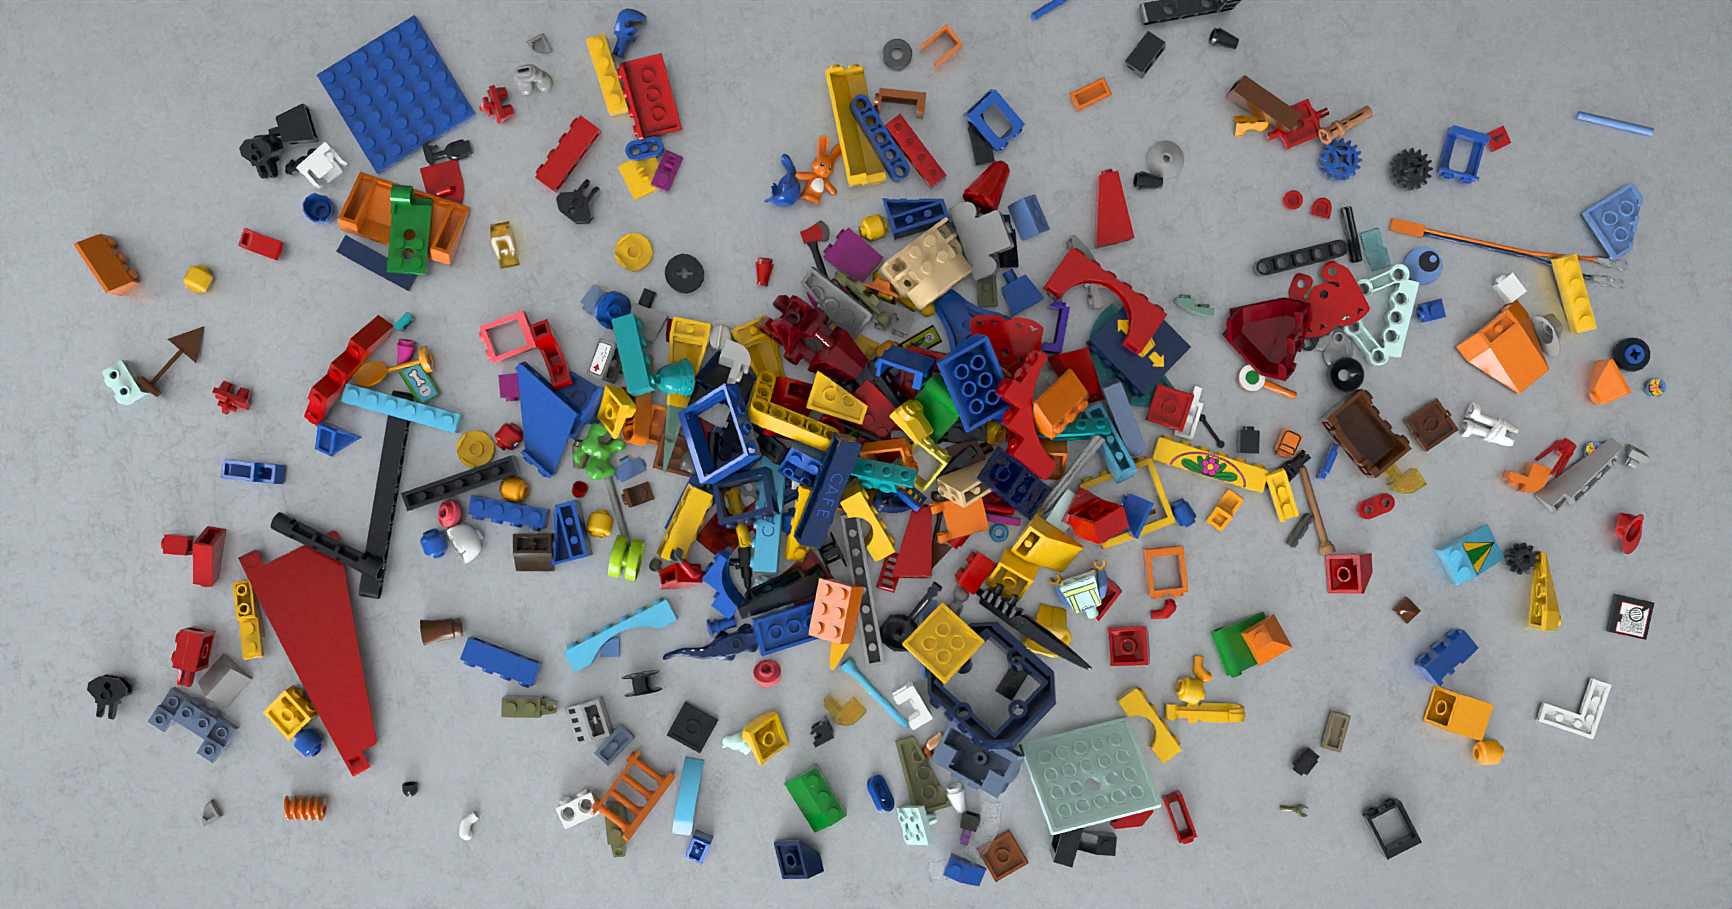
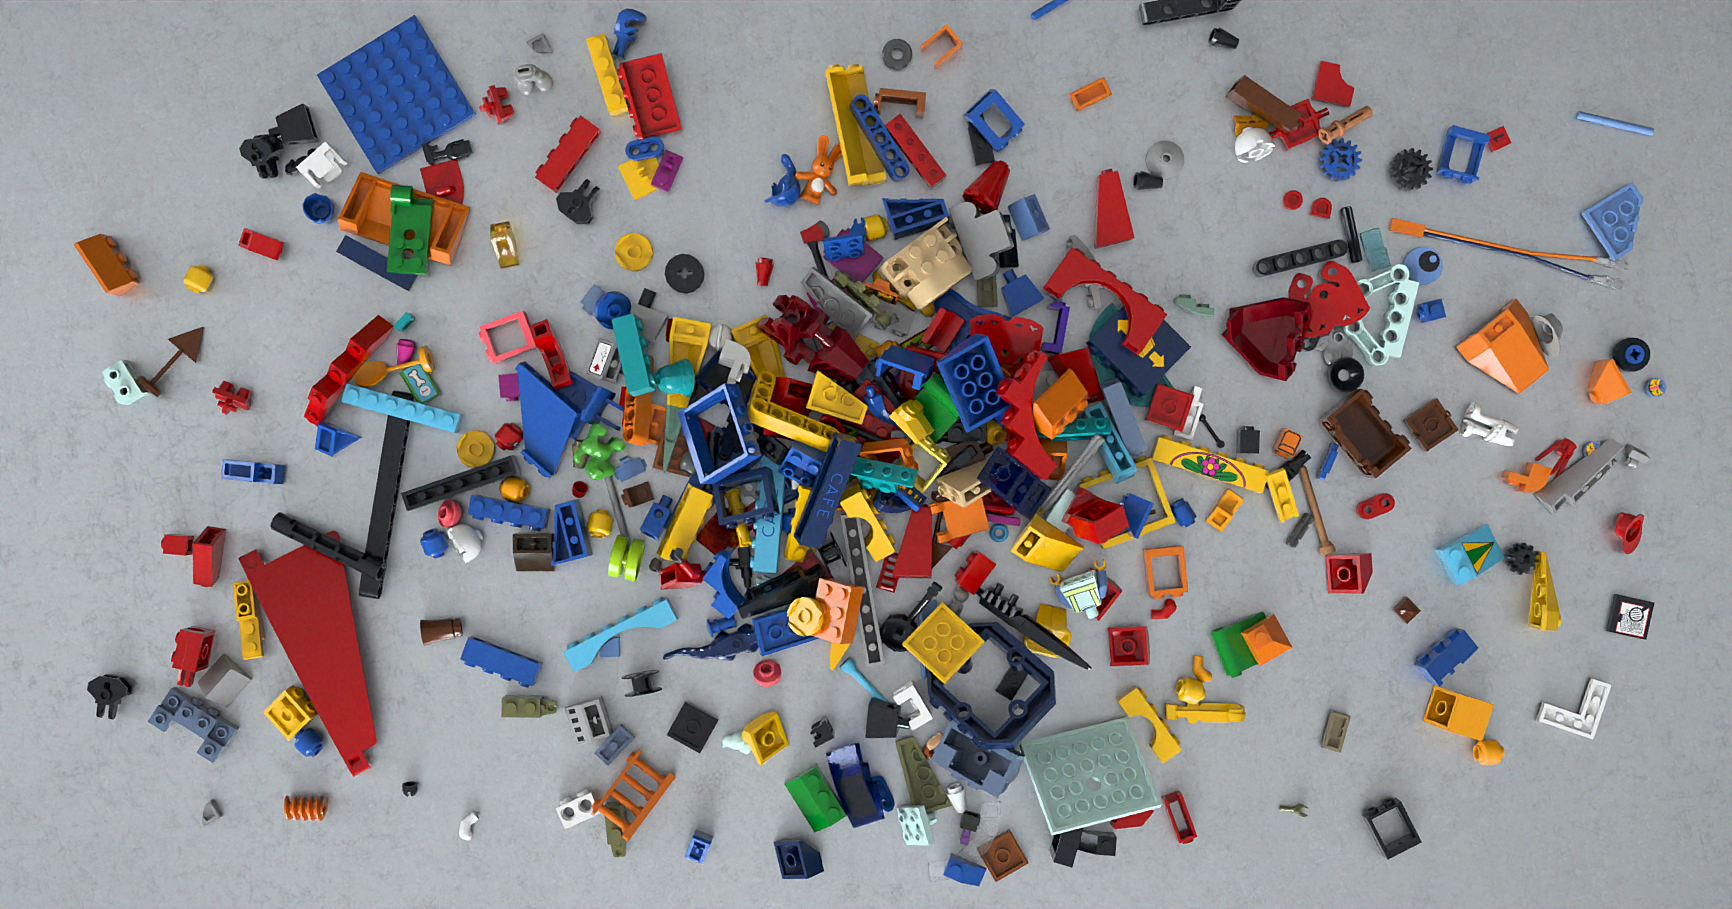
yellow slope [597,385,636,439] -> none
medium azure slope [672,757,704,836] -> none
clear yellow brick [823,694,867,726] -> none
yellow slope [985,547,1040,603] -> none
black hinge [1125,31,1166,79] -> none
piece [1238,364,1297,399] -> none
black brick [1291,747,1320,776] -> none
clear yellow brick [1383,463,1427,494] -> none
white brick [1492,273,1527,304] -> none
yellow brick [1550,254,1597,333] -> none
none -> blue torso [640,495,673,541]
none -> yellow tile [787,597,824,636]
none -> blue plate [823,217,867,261]
none -> clear blue slope [826,743,885,828]
none -> blue bar [863,385,898,426]
none -> black torso [865,697,911,738]
none -> red panel [921,307,966,353]
none -> white cylinder [1235,126,1275,163]
none -> red tile [1312,61,1354,107]

